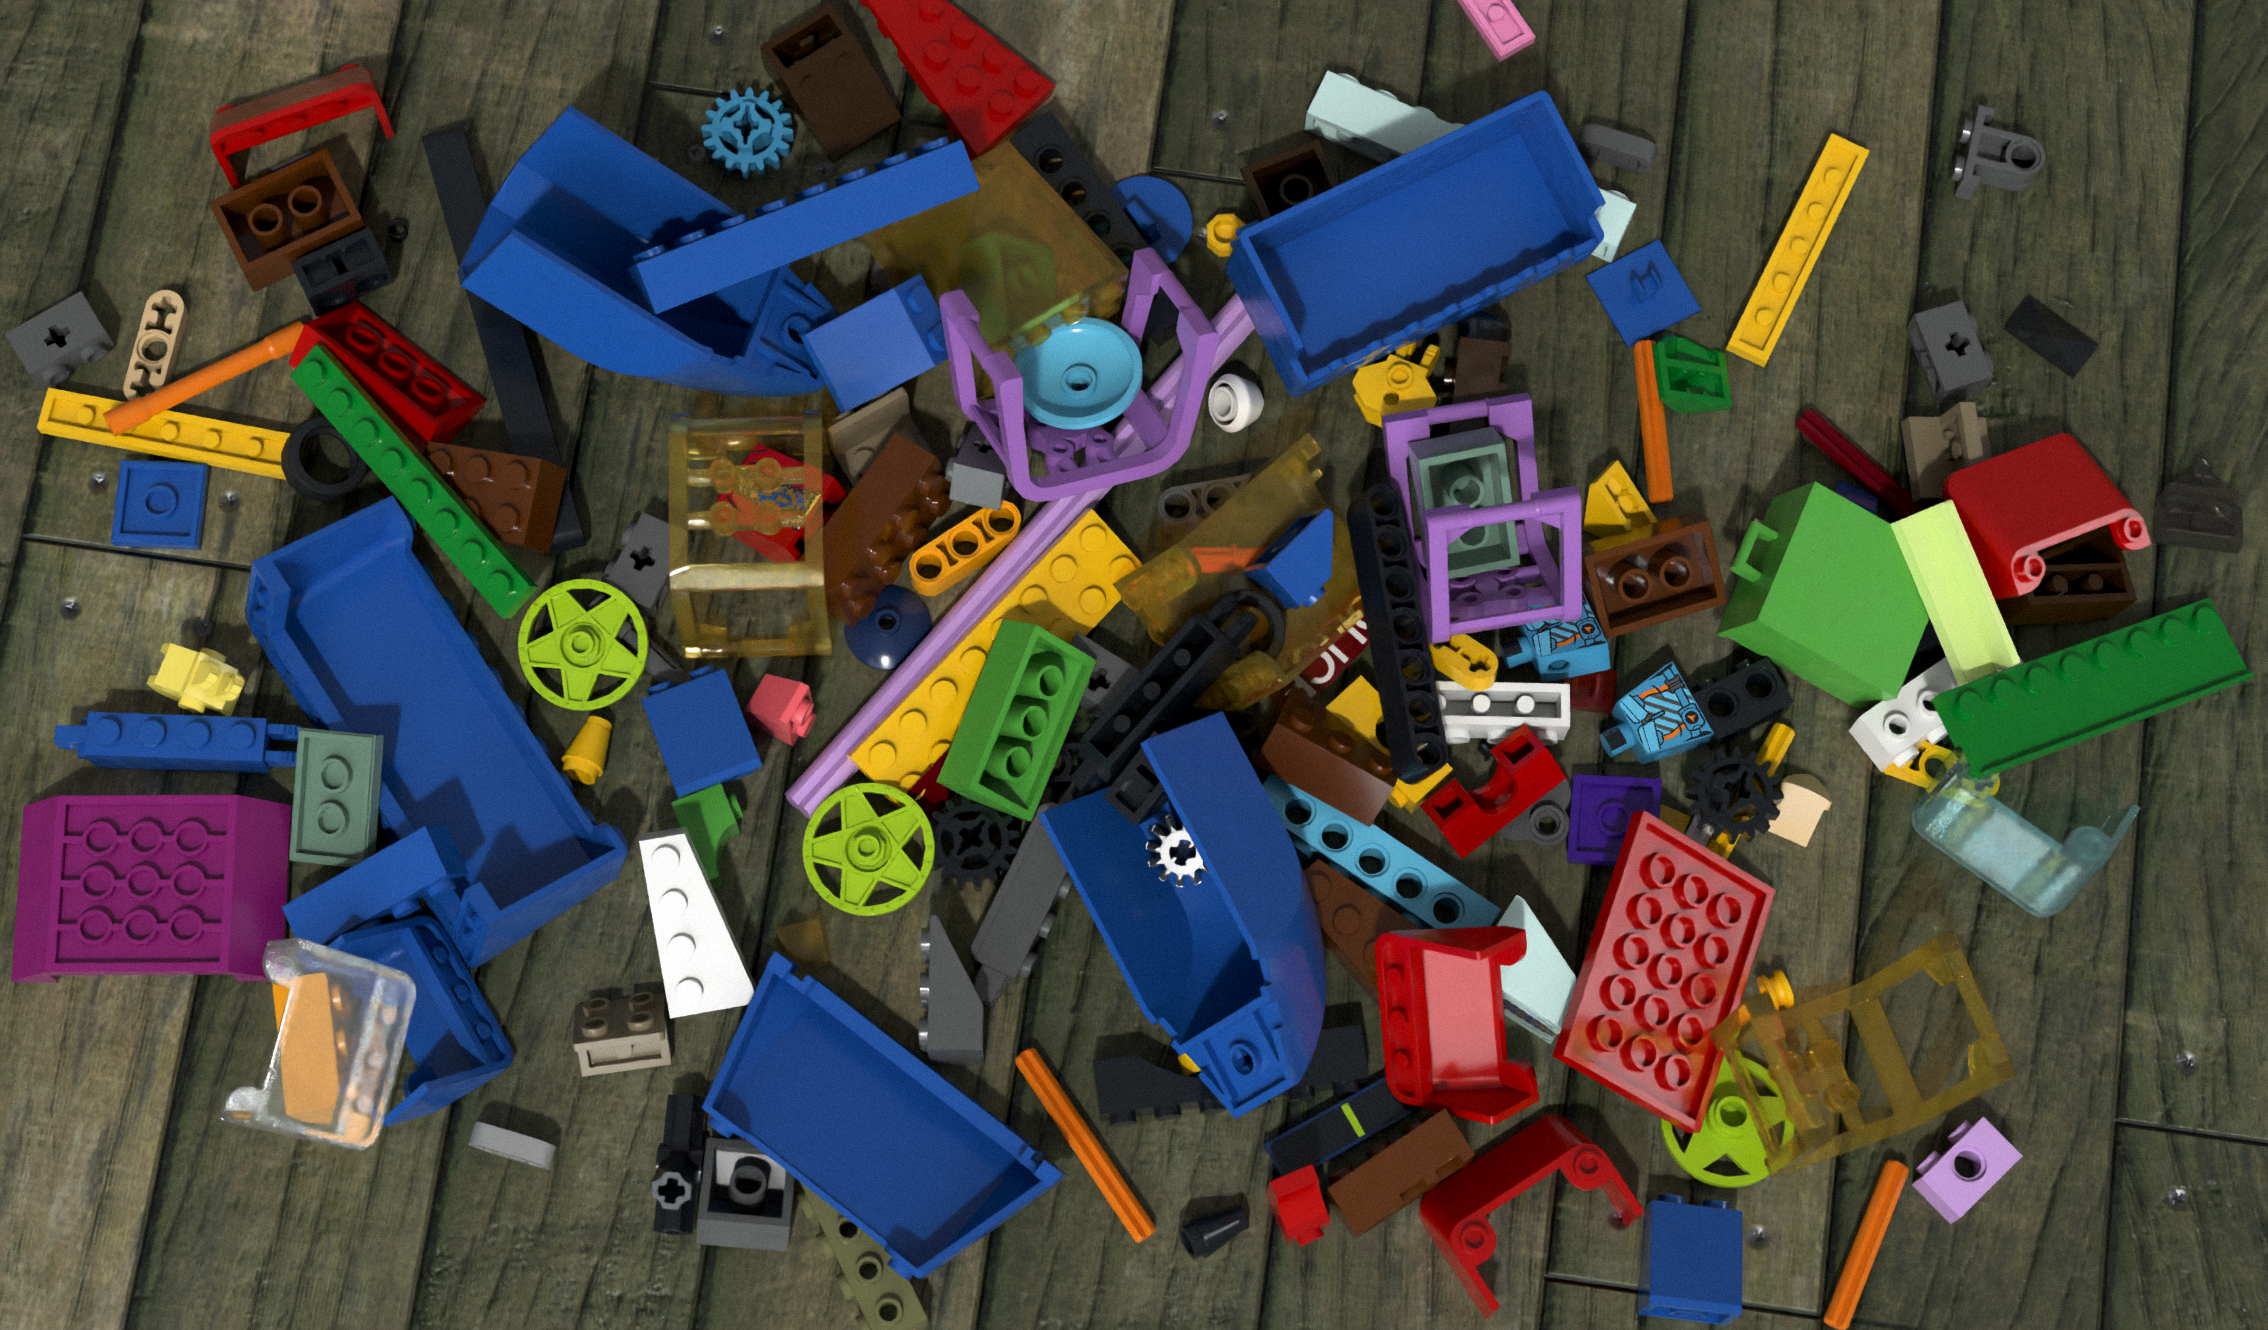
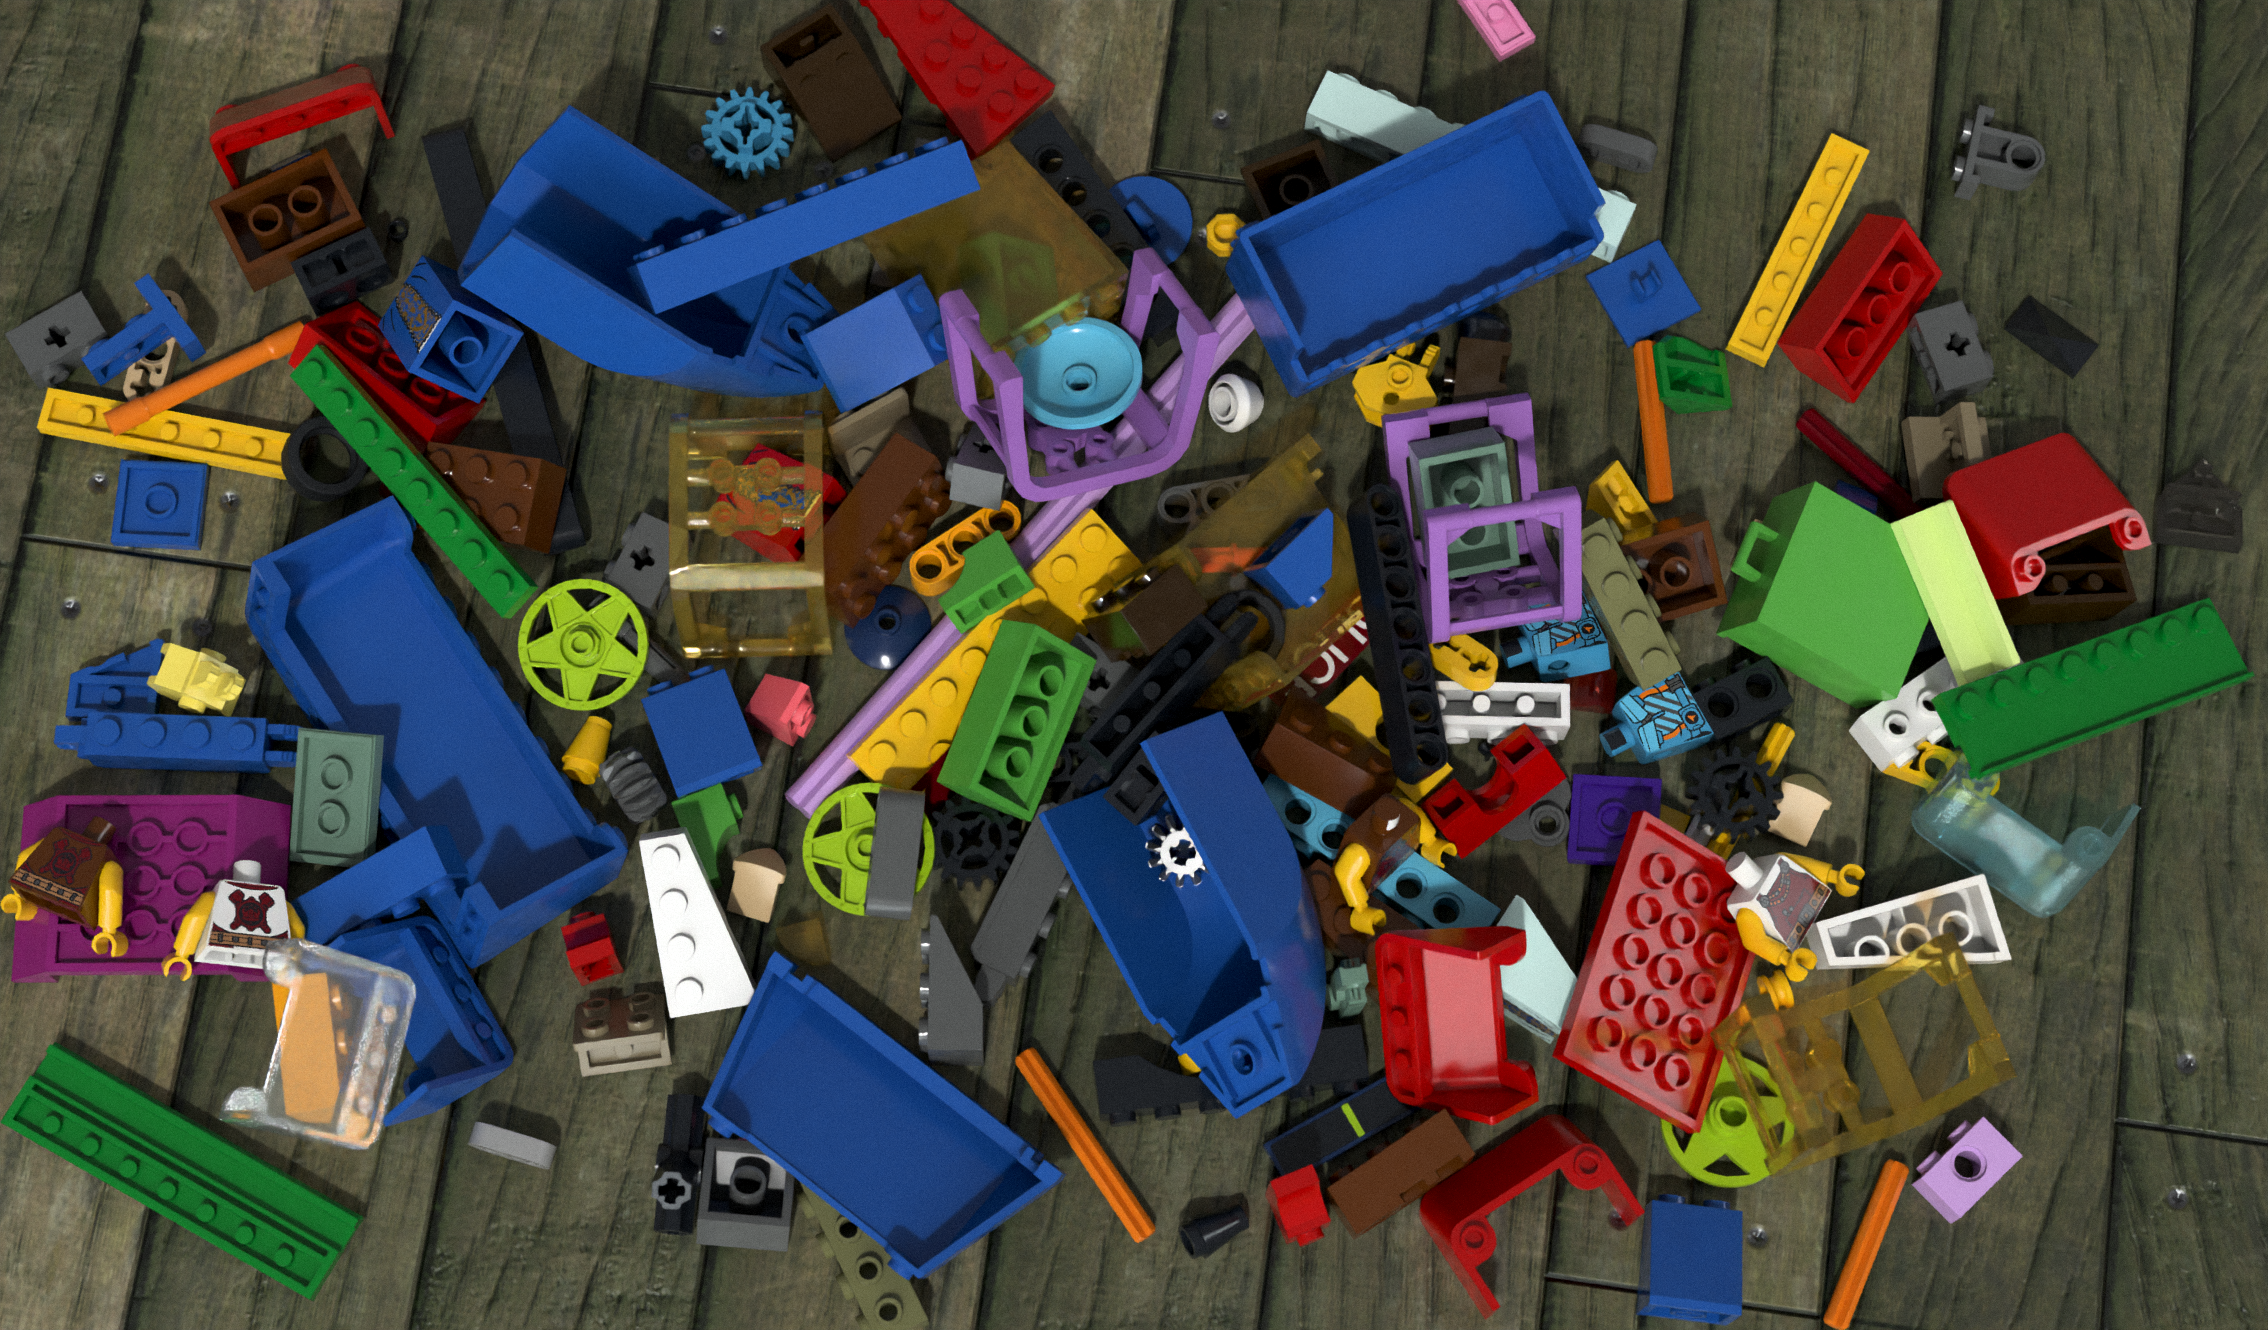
none -> green plate [0,1042,365,1301]
none -> torso [1,816,128,957]
none -> blue wing [65,639,166,722]
none -> blue bracket [81,274,206,386]
none -> torso [162,860,306,982]
none -> blue slope [378,255,524,404]
none -> red arch [560,911,624,986]
none -> dark grey gear [599,746,667,825]
none -> tan tile [726,848,786,923]
none -> dark grey beam [864,786,925,921]
none -> bright green arch [938,530,1036,634]
none -> dark brown wedge [1081,563,1208,663]
none -> sand green hinge [1326,958,1369,1022]
none -> torso [1330,793,1457,935]
none -> olive brick [1552,509,1682,691]
none -> torso [1725,852,1865,982]
none -> red slope [1777,213,1943,404]
none -> white wedge [1806,874,2011,970]

